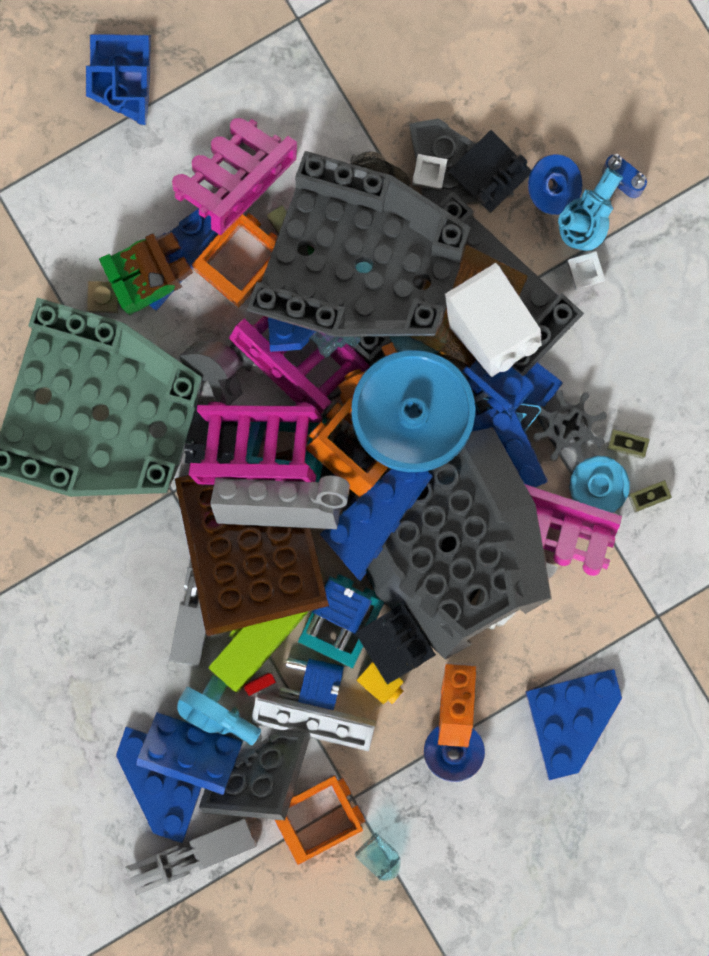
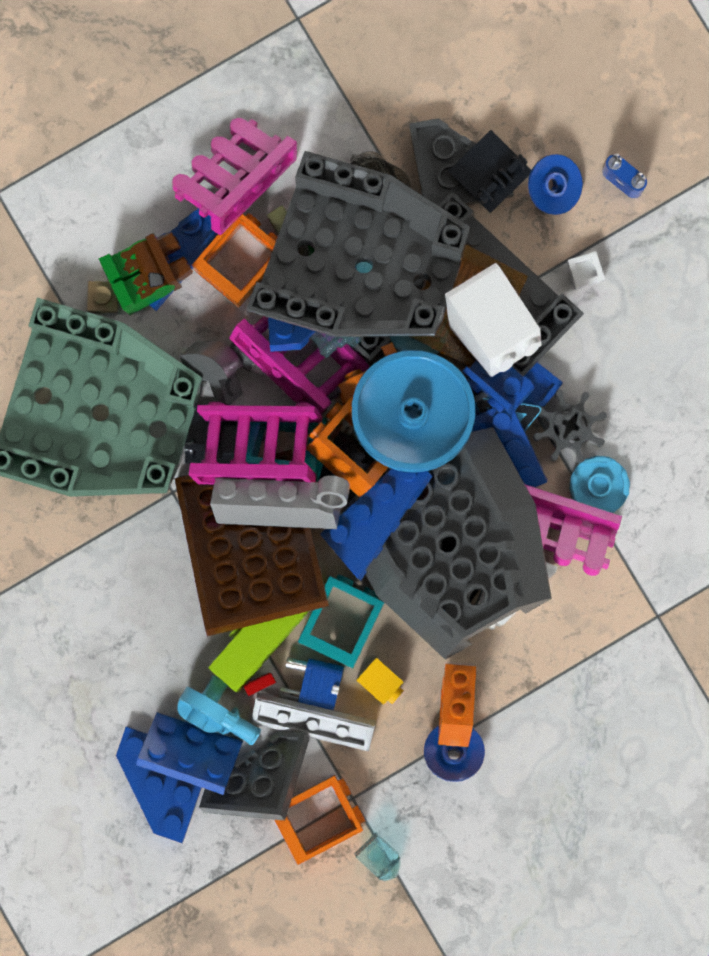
blue slope [86,34,151,125] -> none
light grey arm [125,818,257,896] -> none
light grey arm [169,558,207,667] -> none
blue piece [306,579,372,651] -> none
black hinge [356,603,436,685] -> none
white plate [412,154,447,191] -> none
blue plate [525,669,622,781] -> none
medium azure pin [558,168,623,251] -> none
olive piece [607,429,650,459] -> none
olive piece [628,480,672,513] -> none

